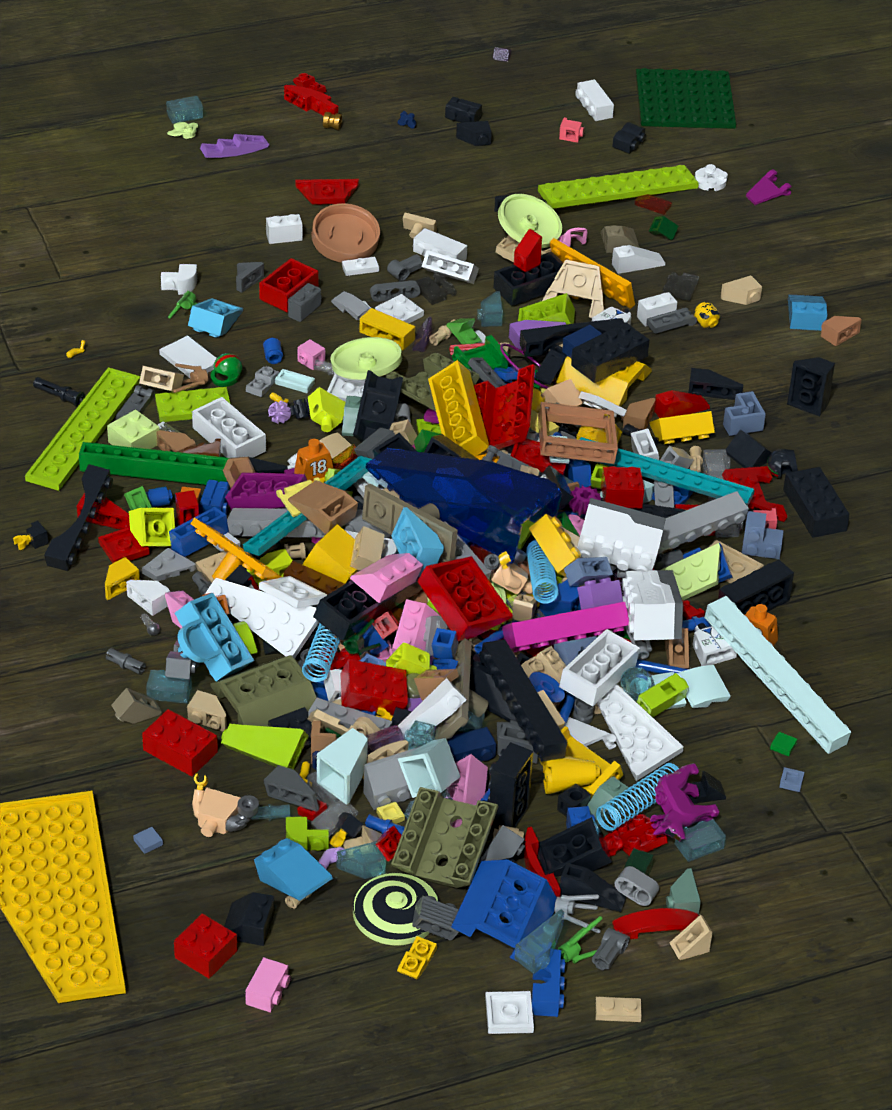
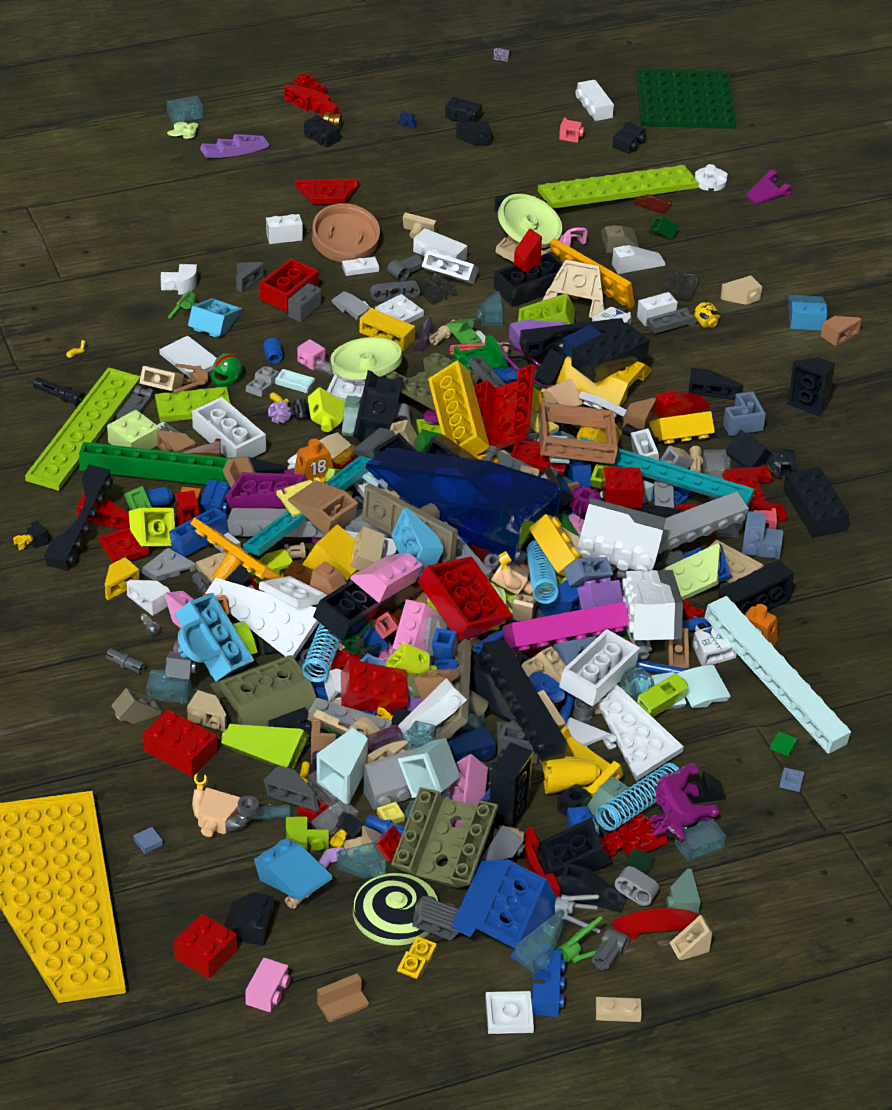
none -> black brick [304,115,340,148]
none -> nougat slope [310,561,346,595]
none -> medium nougat panel [317,973,369,1022]

